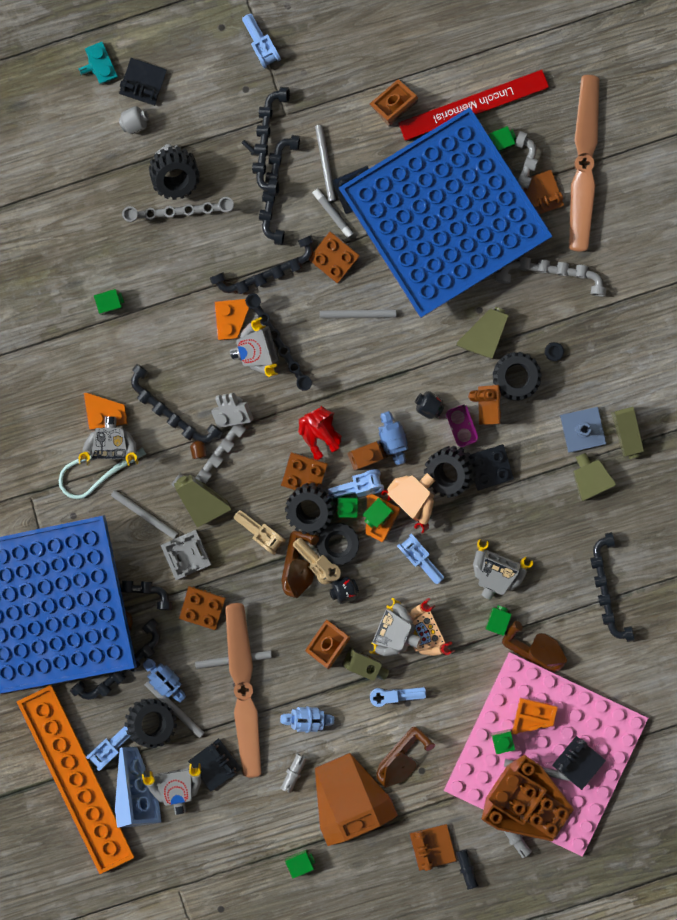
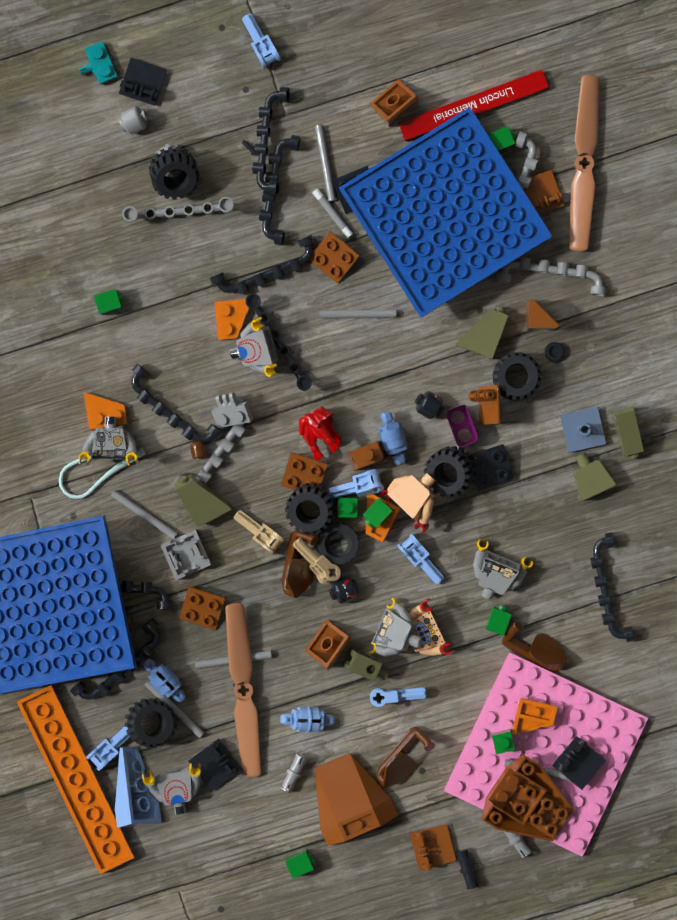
none -> dark orange slope [526,298,559,330]

